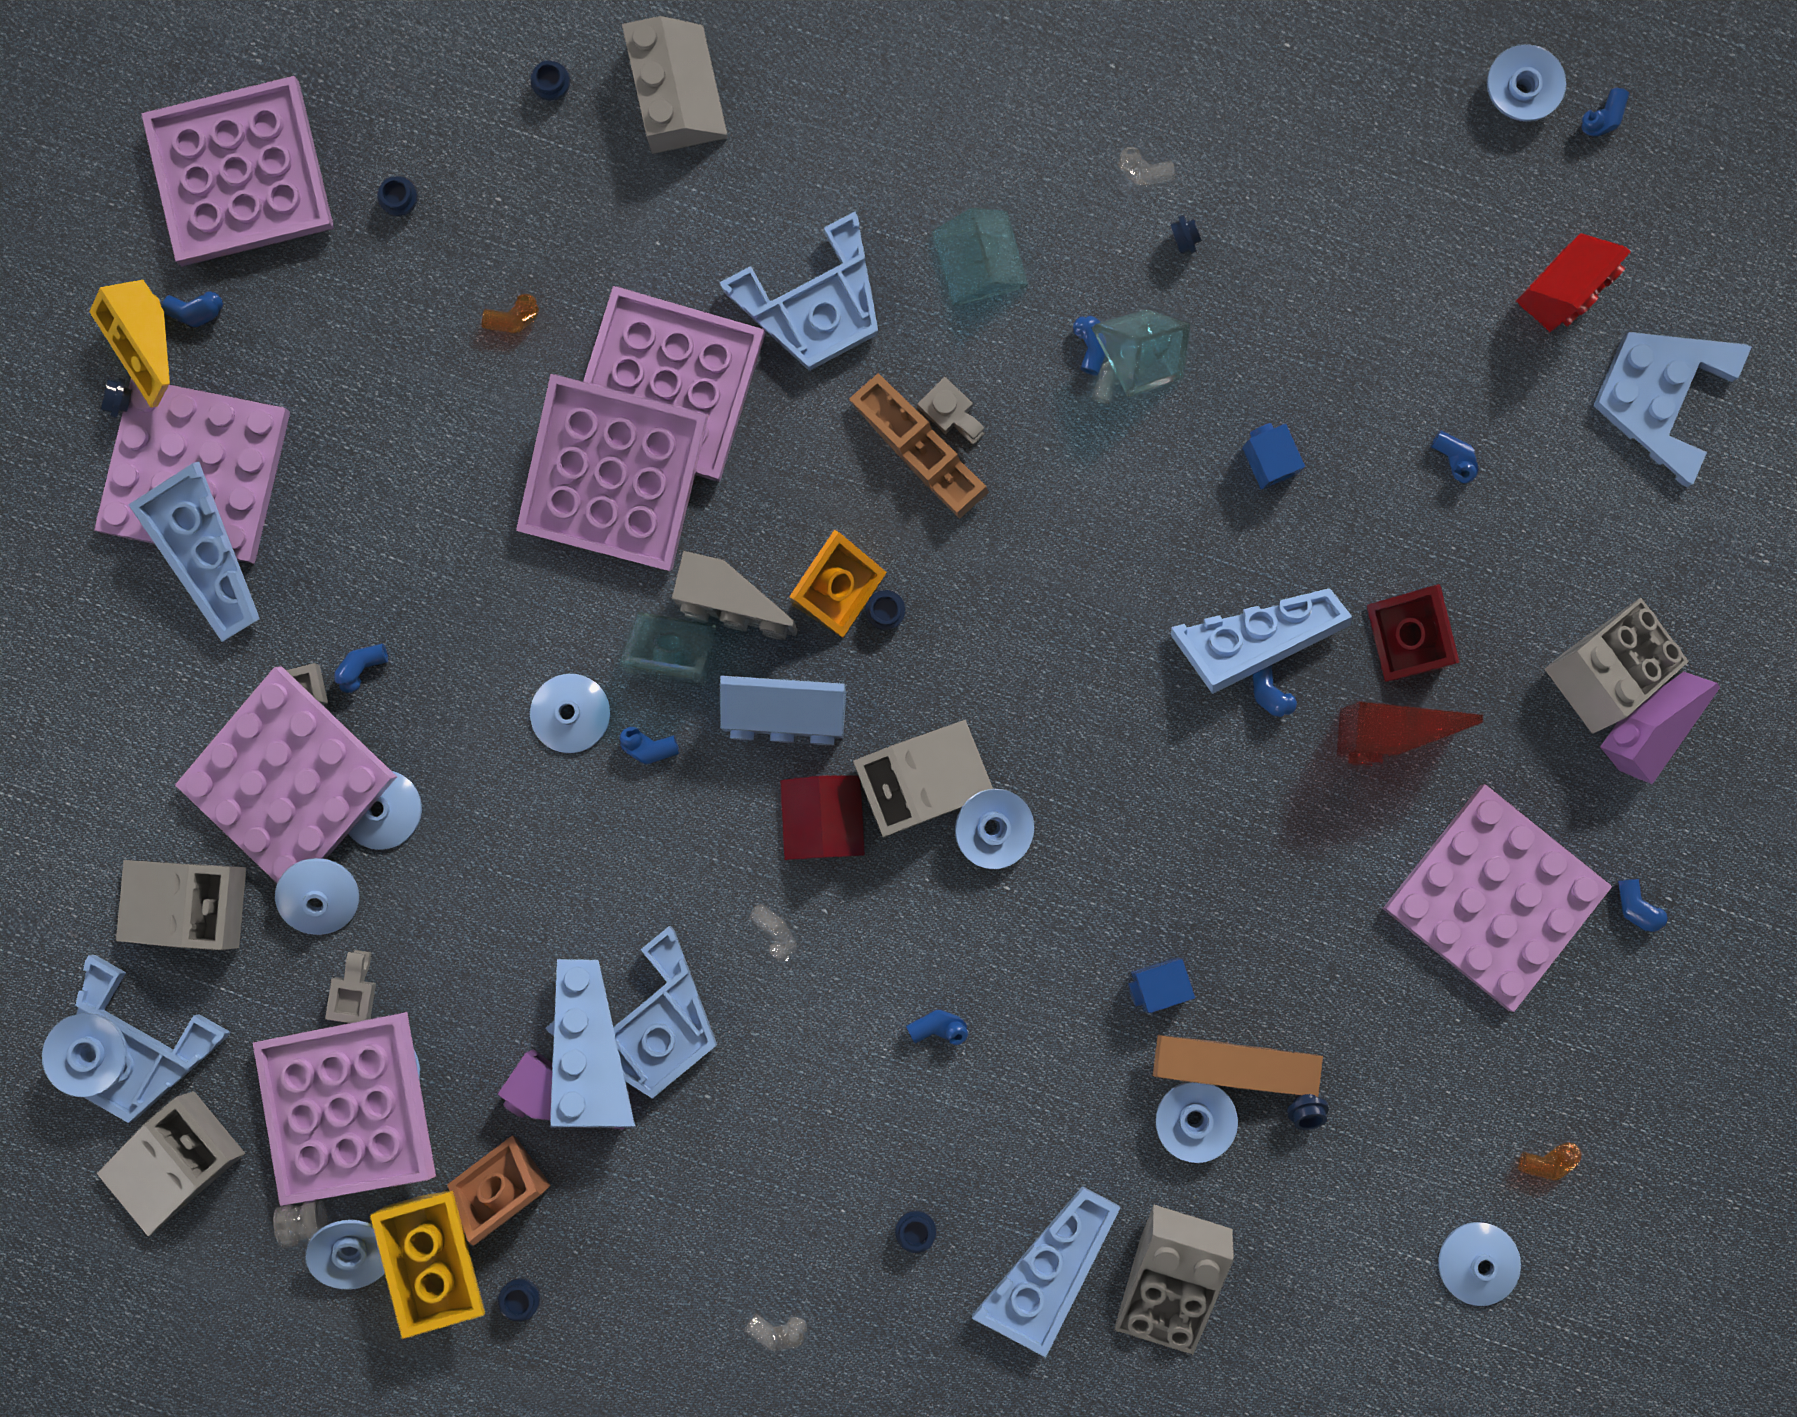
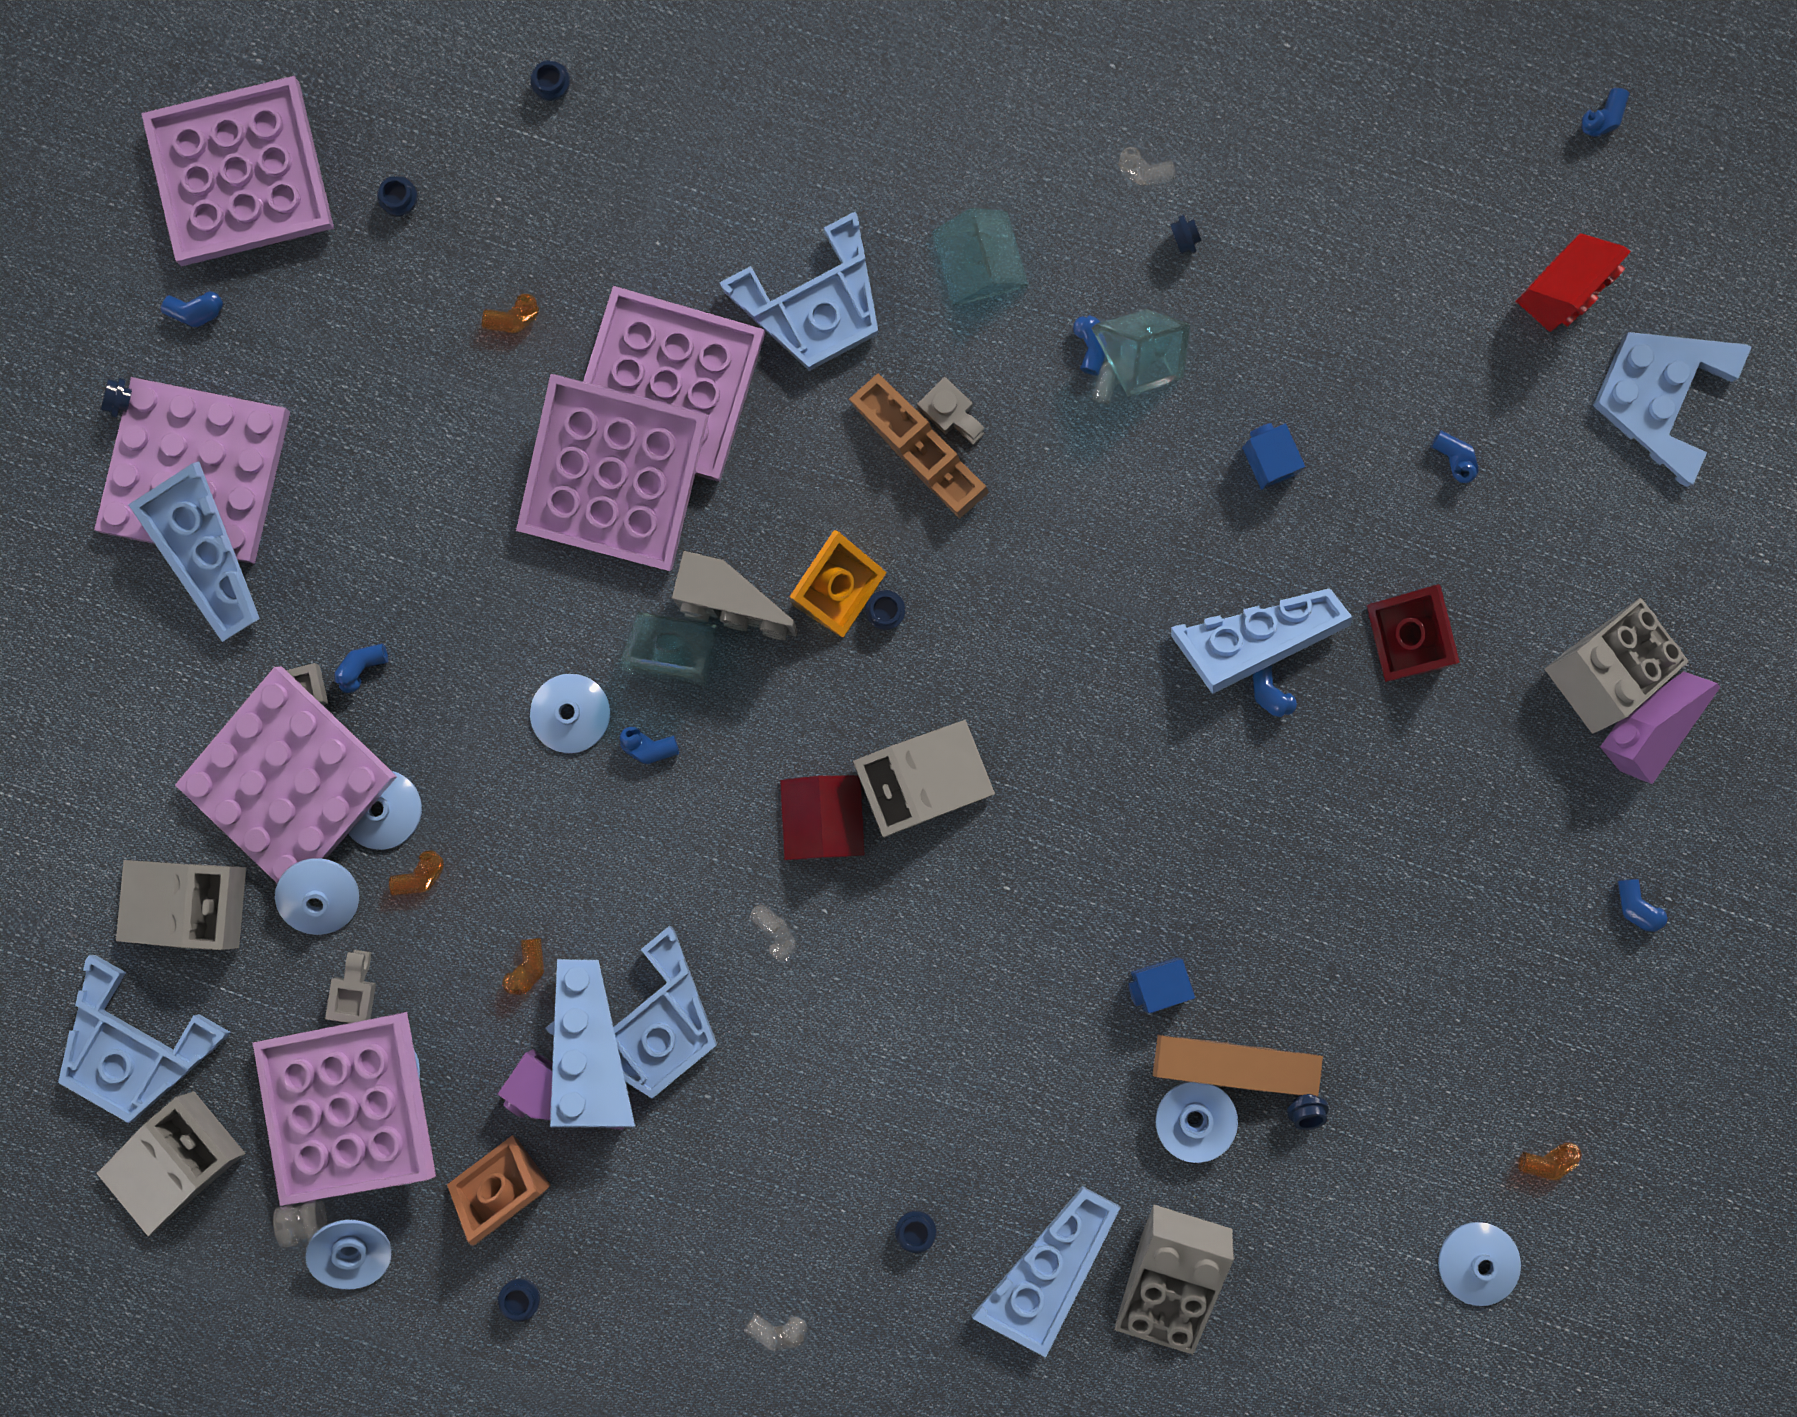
light blue dish [42,1013,127,1097] -> none
yellow slope [89,280,170,408] -> none
yellow slope [370,1190,485,1339] -> none
light grey slope [622,16,728,154] -> none
light blue slope [720,676,846,745] -> none
blue arm [906,1009,968,1045] -> none
light blue dish [955,789,1034,869] -> none
clear red slope [1336,702,1483,766] -> none
lavender plate [1382,784,1612,1012] -> none
light blue dish [1487,44,1566,122] -> none
none -> clear orange arm [389,850,444,895]
none -> clear orange arm [502,938,544,995]

